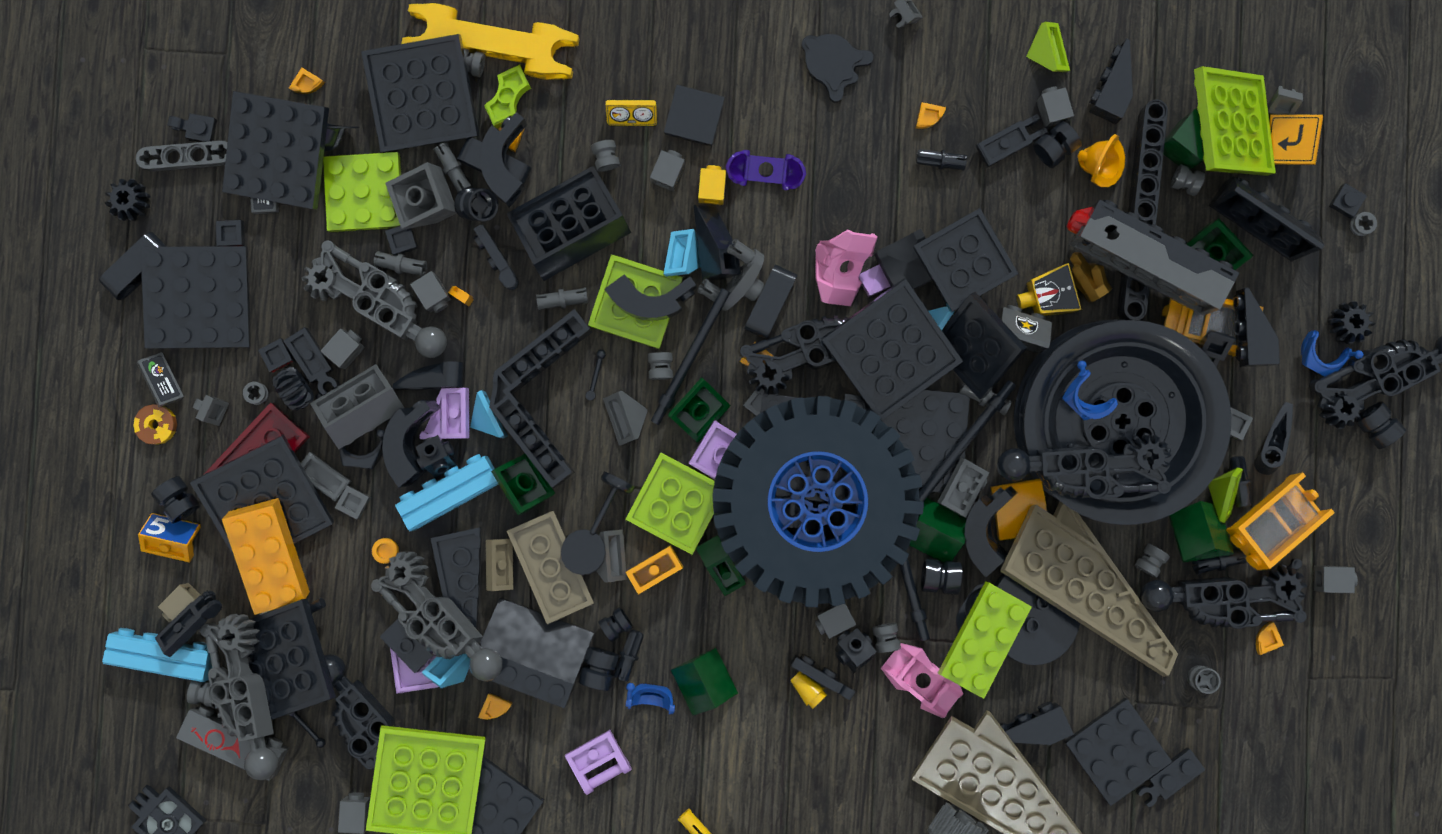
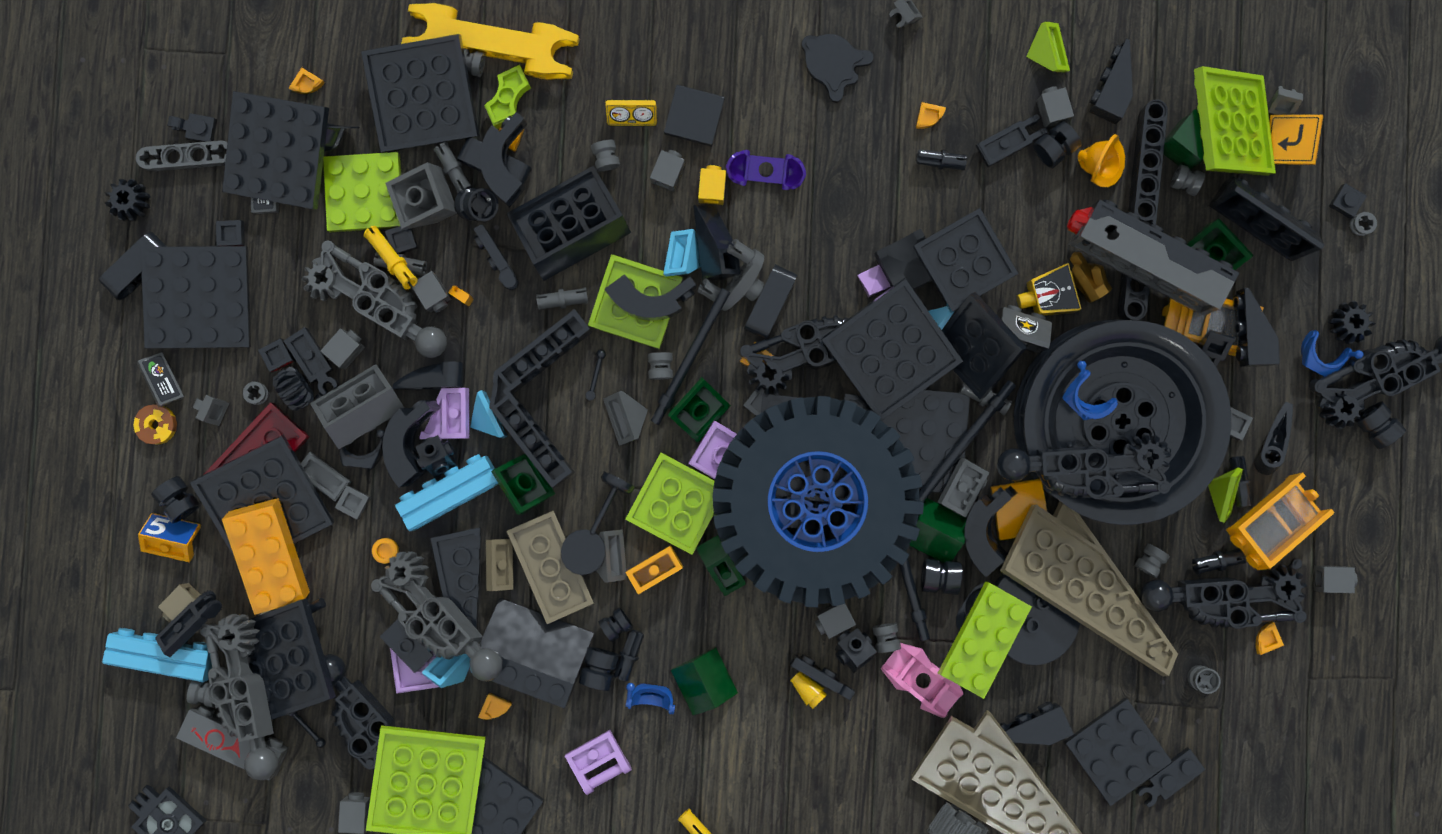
bright pink piece [815,230,877,306] -> none
dark green slope [1169,501,1234,563] -> none
none -> yellow pin [364,226,418,289]

